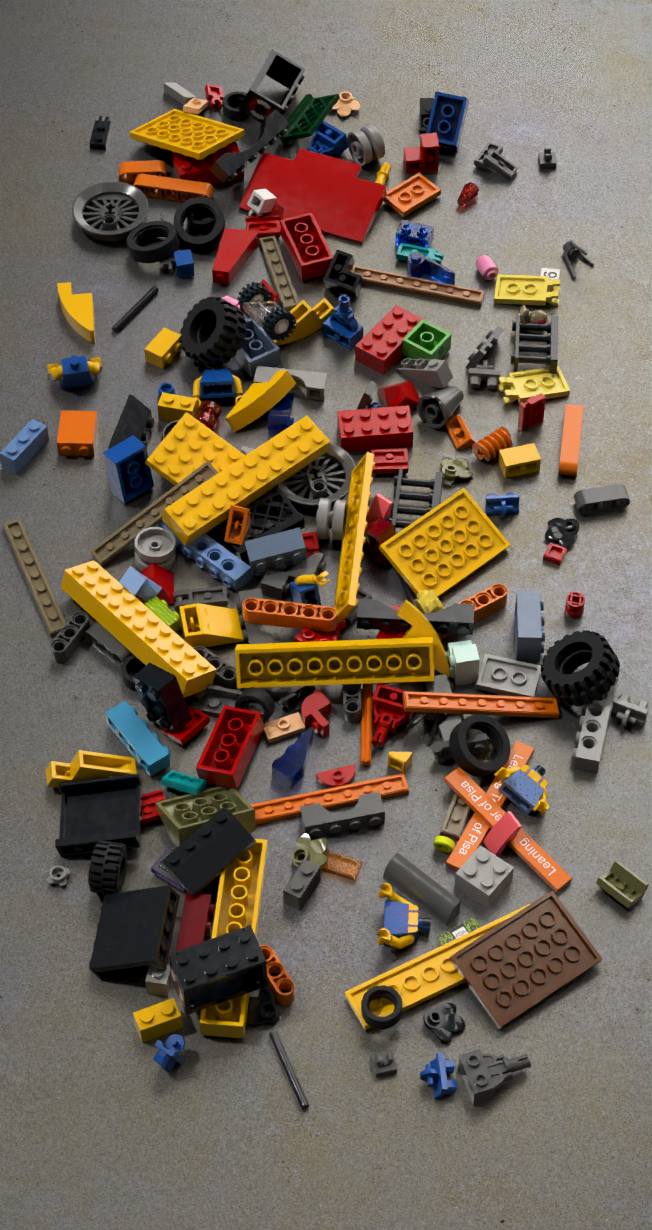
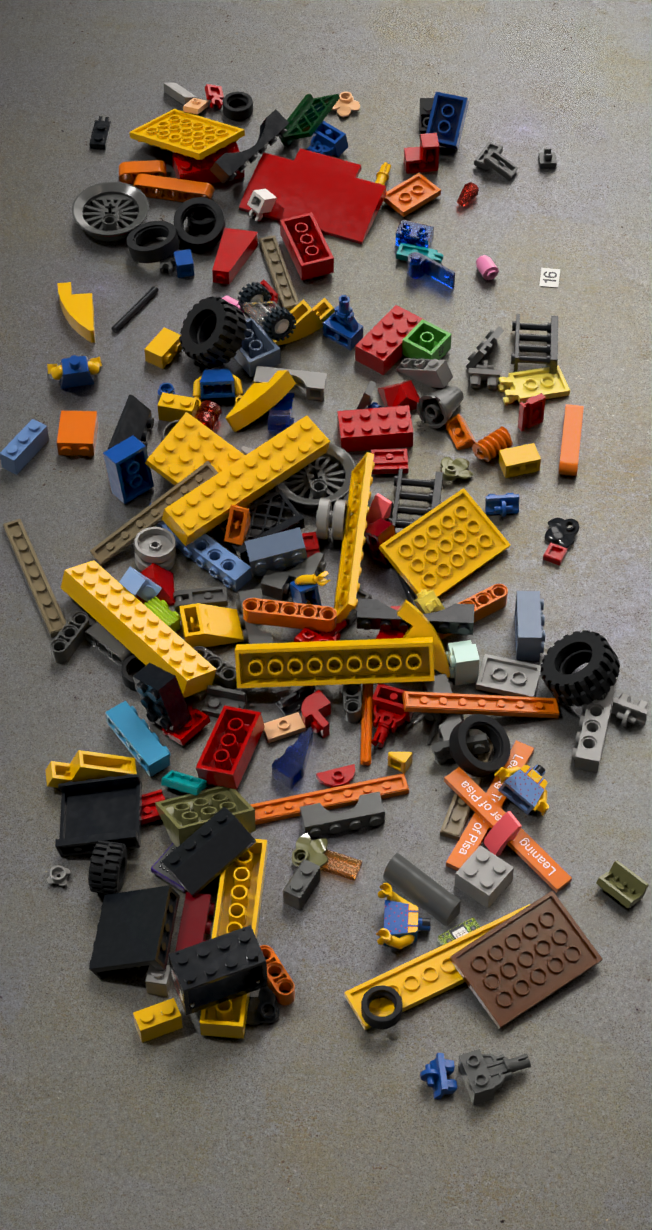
blue hips [153,1034,185,1071] -> none
black tyre [235,687,275,724] -> none
black hose [238,49,305,123] -> none
red plate [245,215,280,238] -> none
black bar [269,1031,309,1110] -> none
black brick [323,250,364,298] -> none
light grey wheel [347,124,385,166] -> none
medium nougat tile [351,265,485,307] -> none
dark grey tile [370,1050,397,1078] -> none
black plate [423,1003,466,1043] -> none
neon yellow tile [433,836,455,853] -> none
light yellow tile [494,274,560,306] -> none
dark tan animal [519,305,547,324] -> none
dark grey plant [562,240,594,279] -> none
red wheel [565,592,585,618] -> none
dark grey beam [574,484,630,514] -> none

